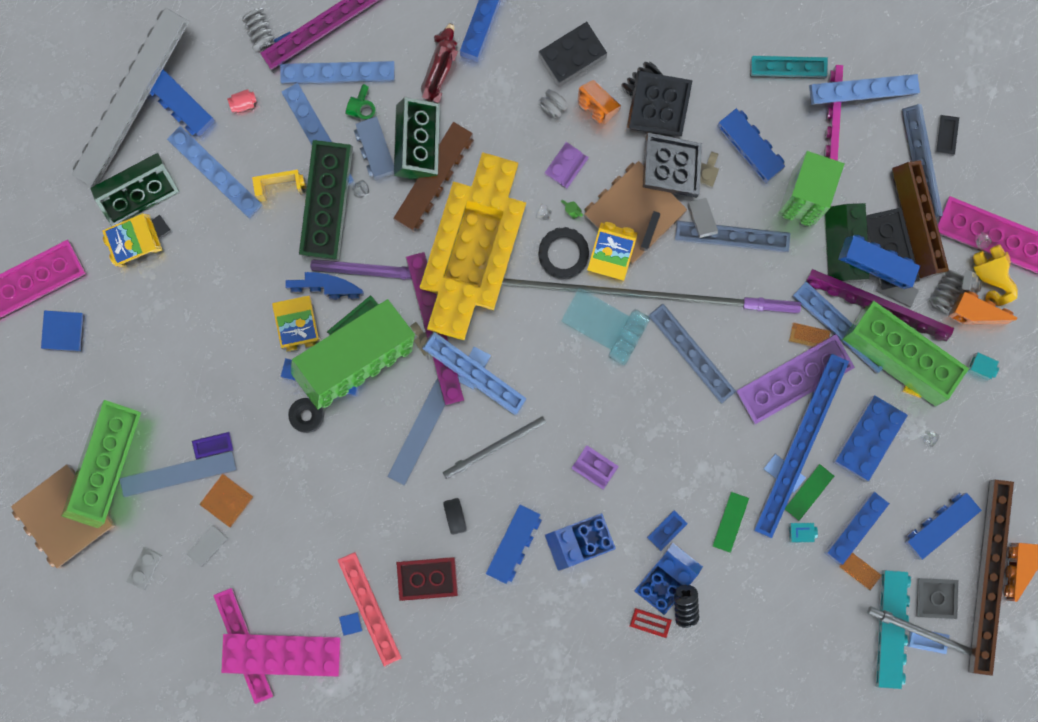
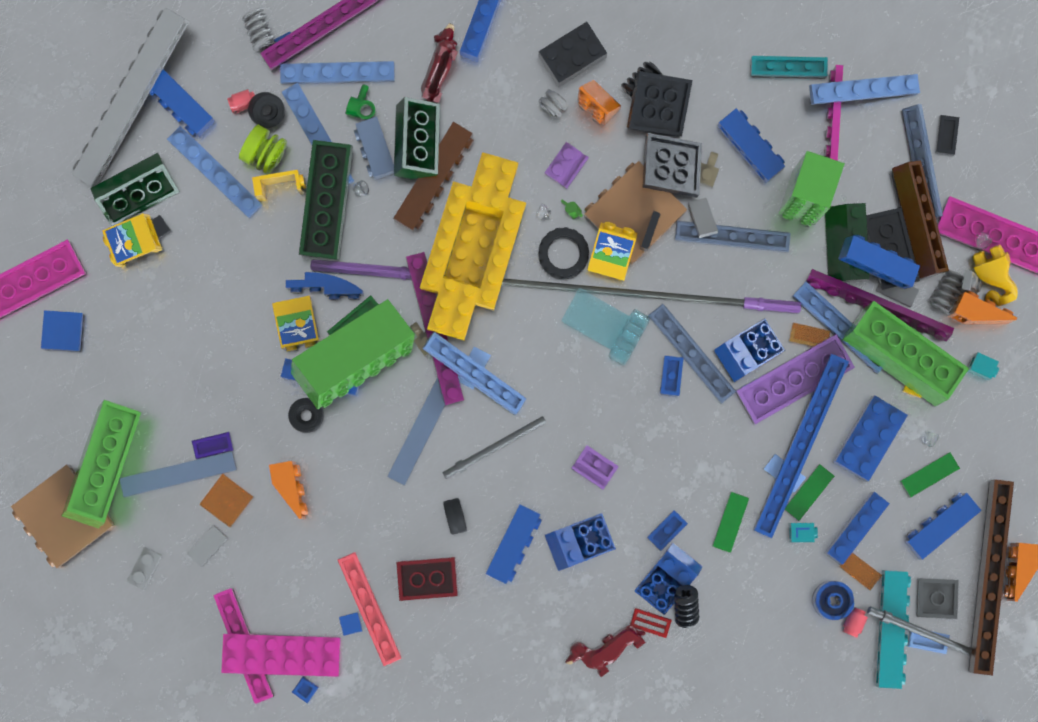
none -> lime wheel [239,124,287,175]
none -> black tyre [248,92,285,128]
none -> orange slope [269,461,308,519]
none -> blue tile [292,676,319,703]
none -> dark red animal [565,625,646,677]
none -> blue plate [660,356,684,396]
none -> blue slope [714,318,785,382]
none -> blue brick [813,581,854,620]
none -> coral brick [843,607,868,637]
none -> green tile [900,452,960,498]

